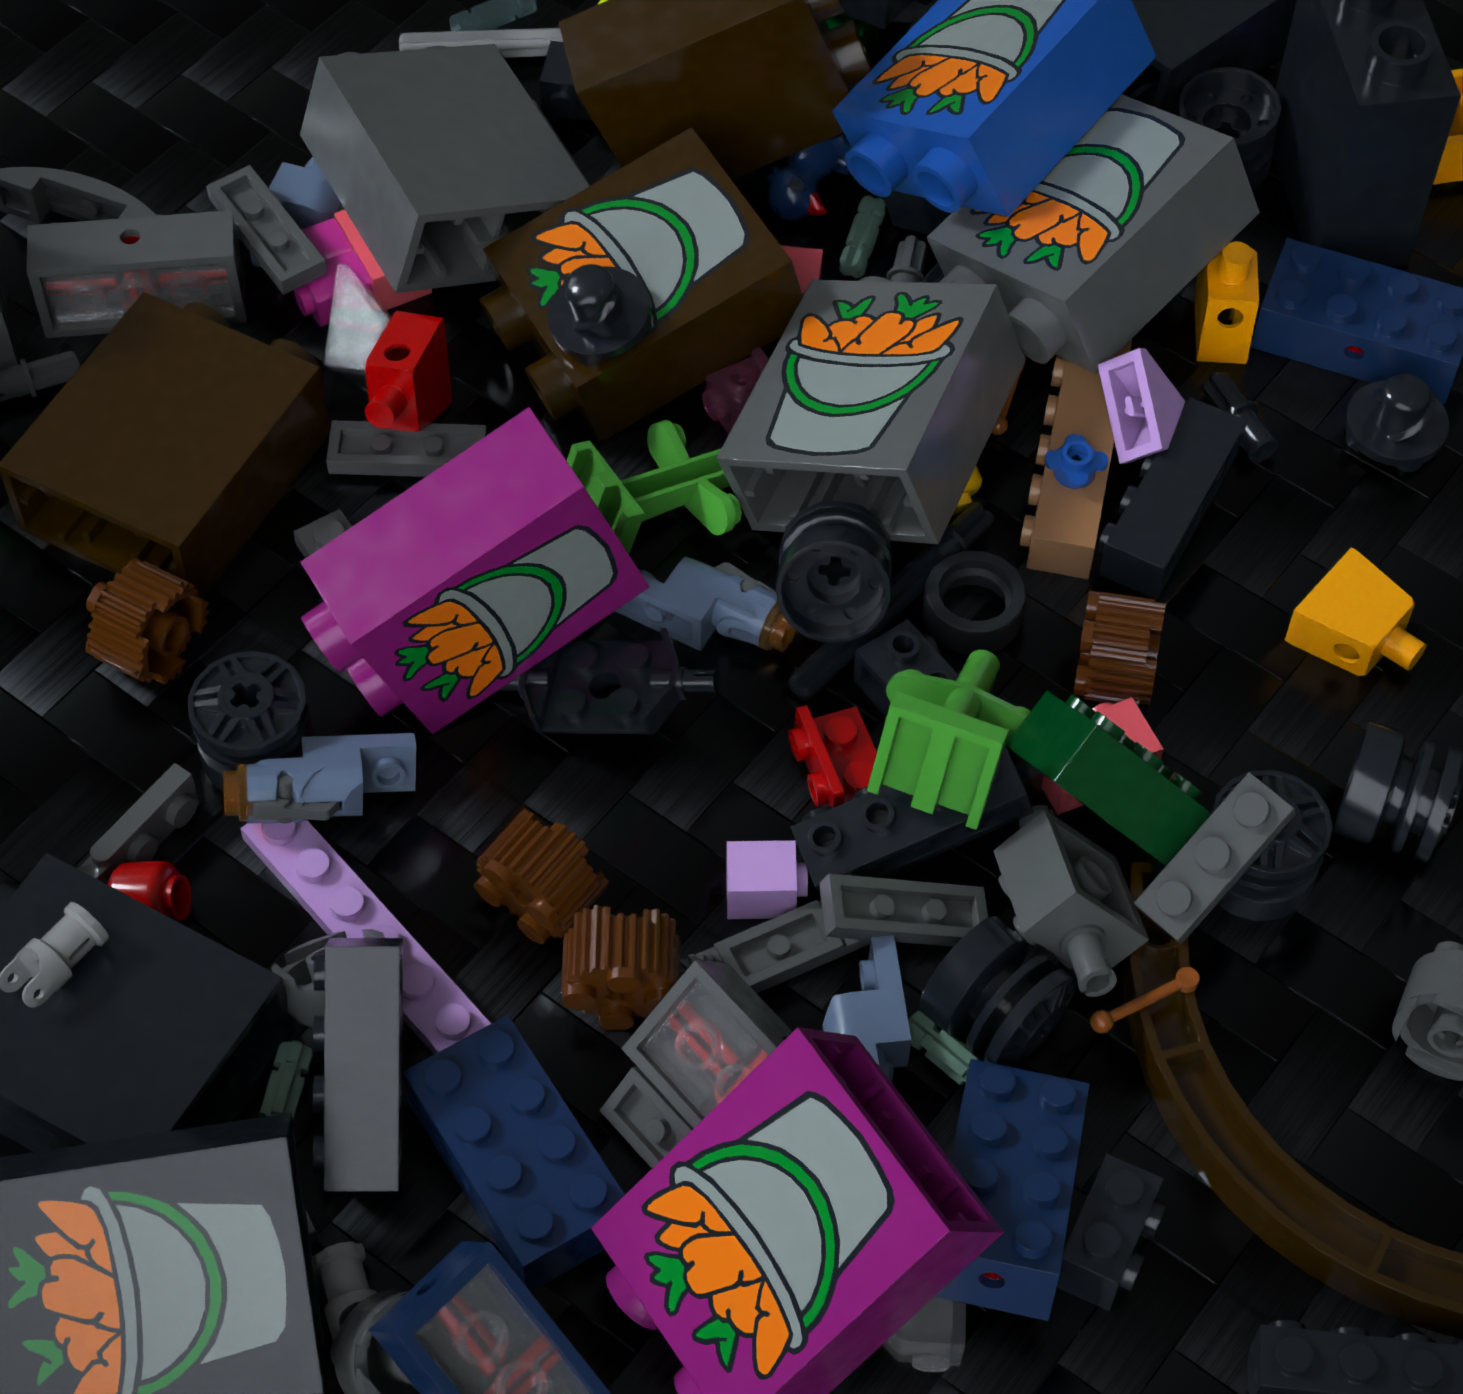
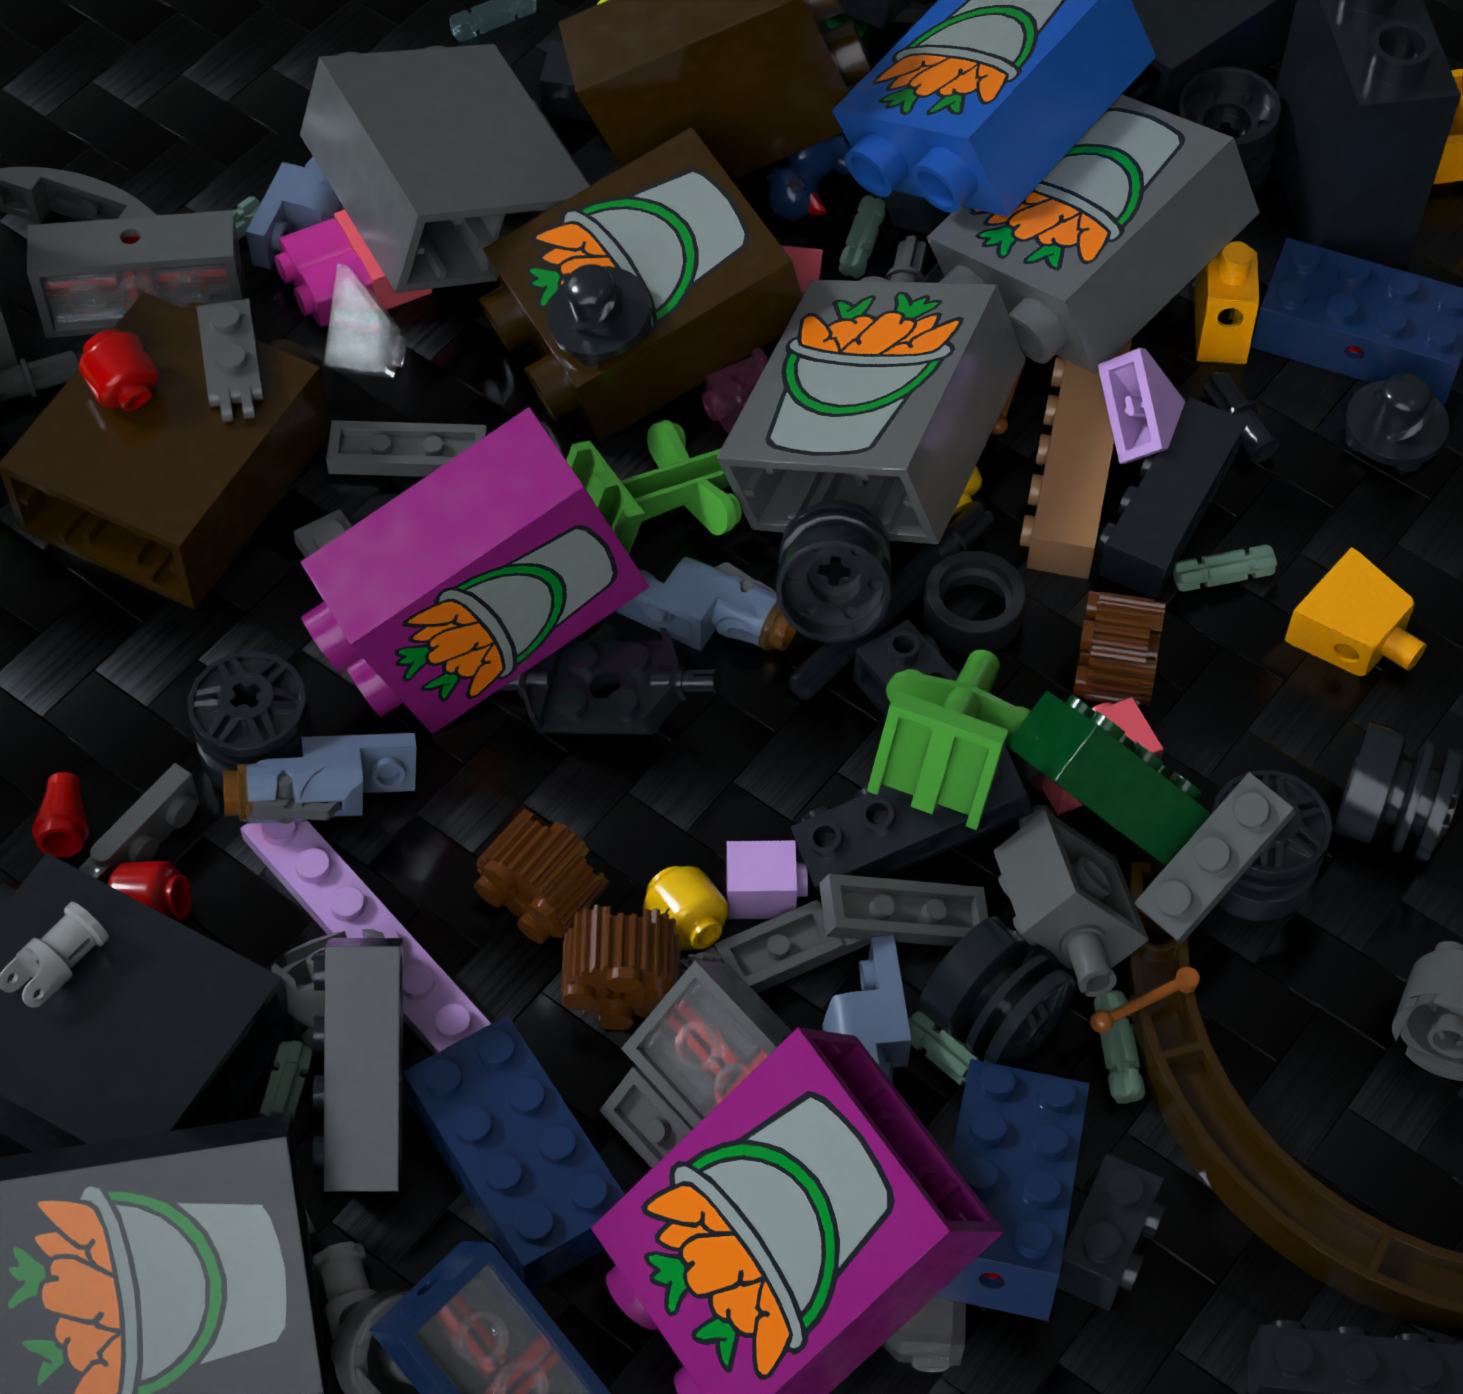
reddish brown brick [85,558,209,685] -> none
dark grey plate [206,165,327,295] -> none
red torso [365,311,453,433] -> none
light grey axle [399,28,563,58] -> none
red bracket [788,705,877,808] -> none
blue plate [1044,434,1108,489] -> none
none -> red cone [32,772,90,858]
none -> red head [78,328,160,411]
none -> dark grey hinge [197,299,264,422]
none -> yellow head [643,866,729,951]
none -> sand green axle [1094,990,1145,1104]
none -> sand green axle [1173,545,1277,592]

